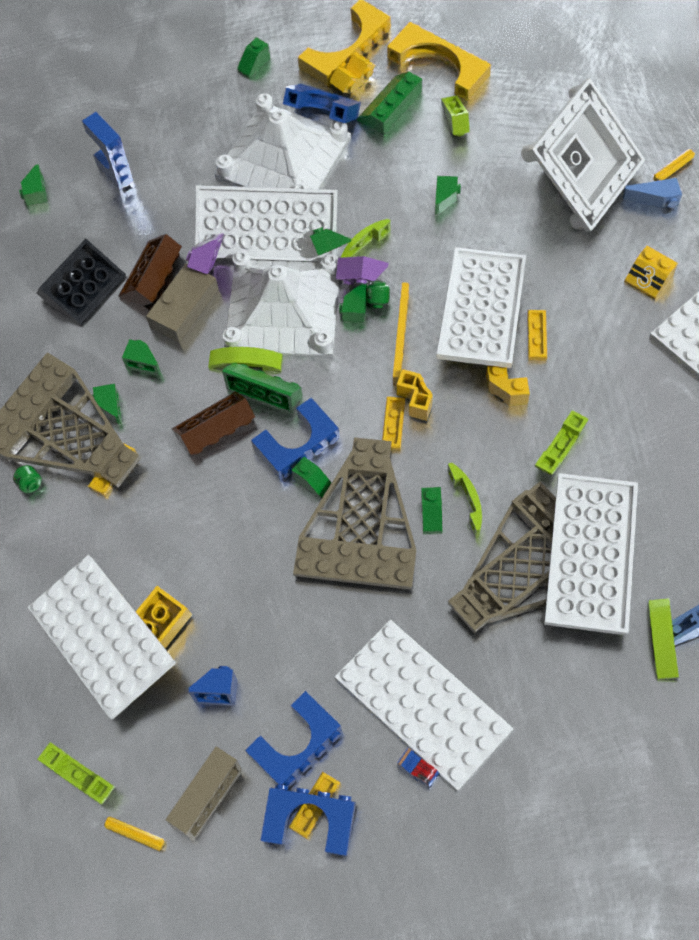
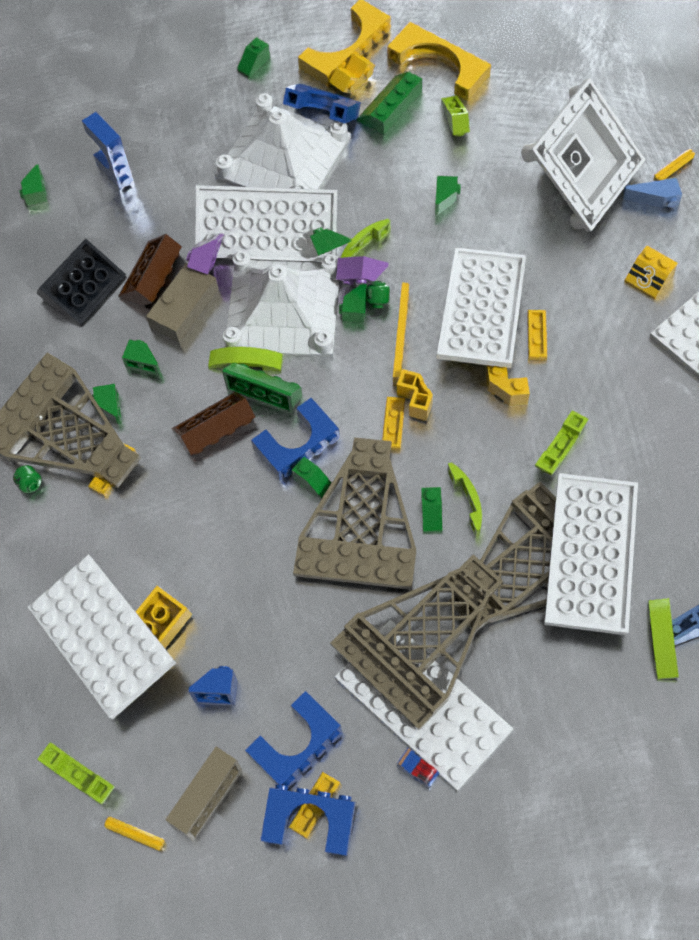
none -> dark tan wing [330,554,503,730]

